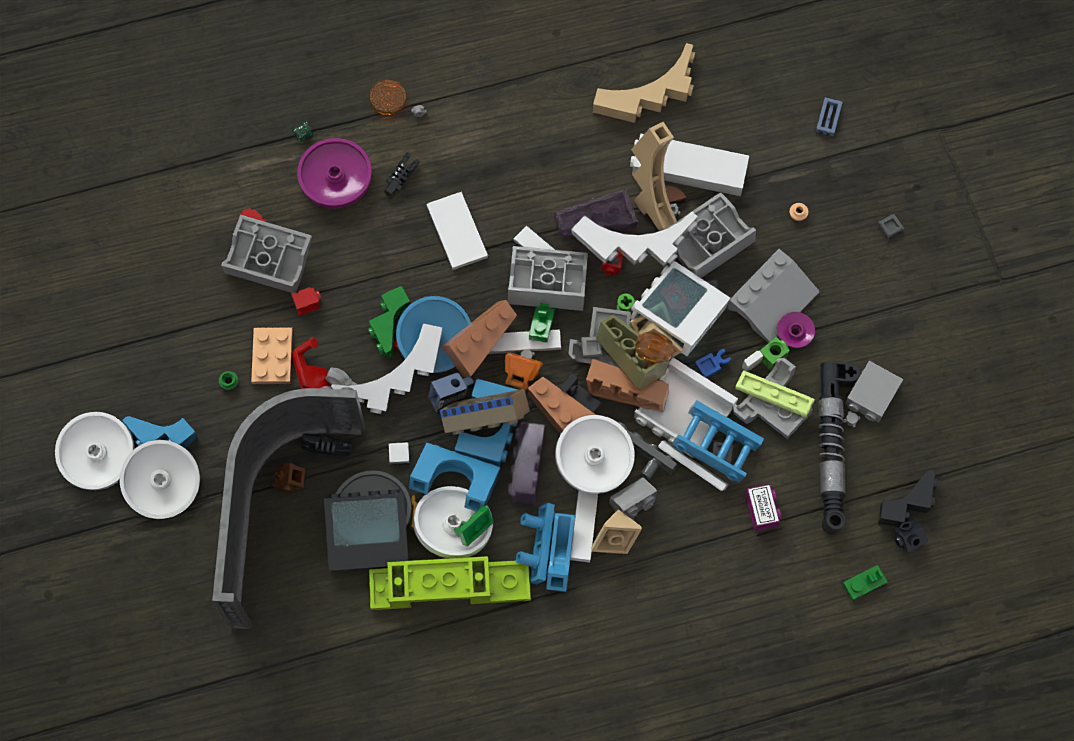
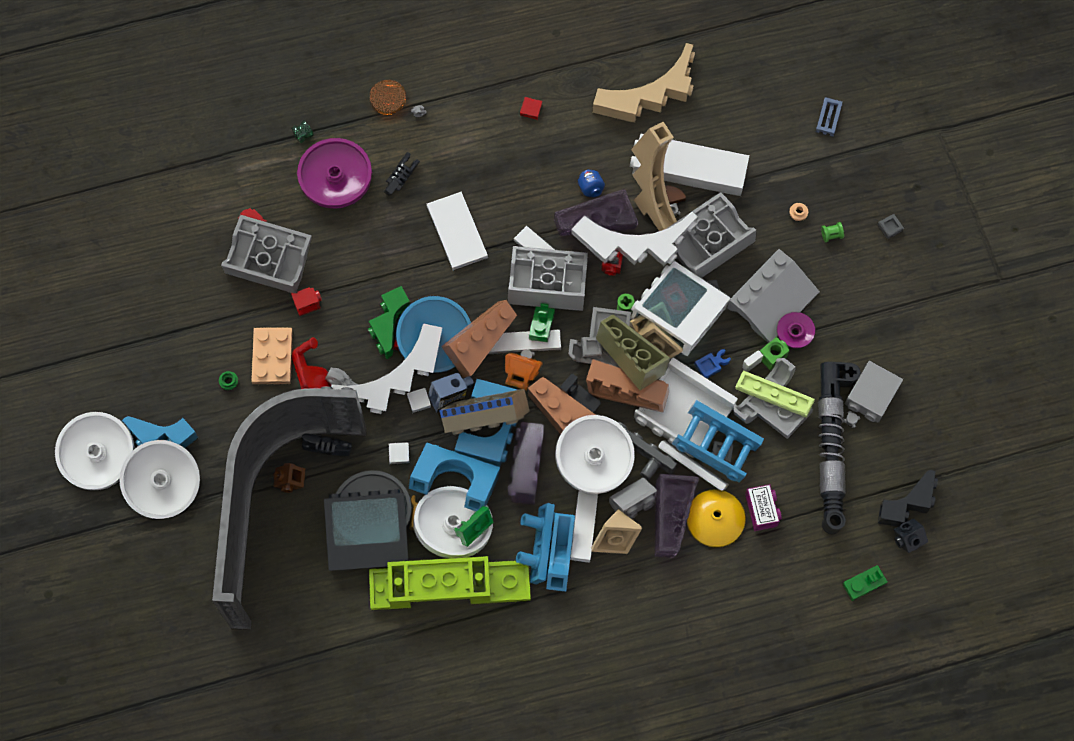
clear orange tile [635,332,674,363] -> none
none -> white tile [407,388,431,413]
none -> red tile [520,97,542,120]
none -> blue head [578,170,605,197]
none -> clear purple wedge [655,474,699,558]
none -> yellow dish [686,490,745,547]
none -> bright green bush [821,222,844,242]

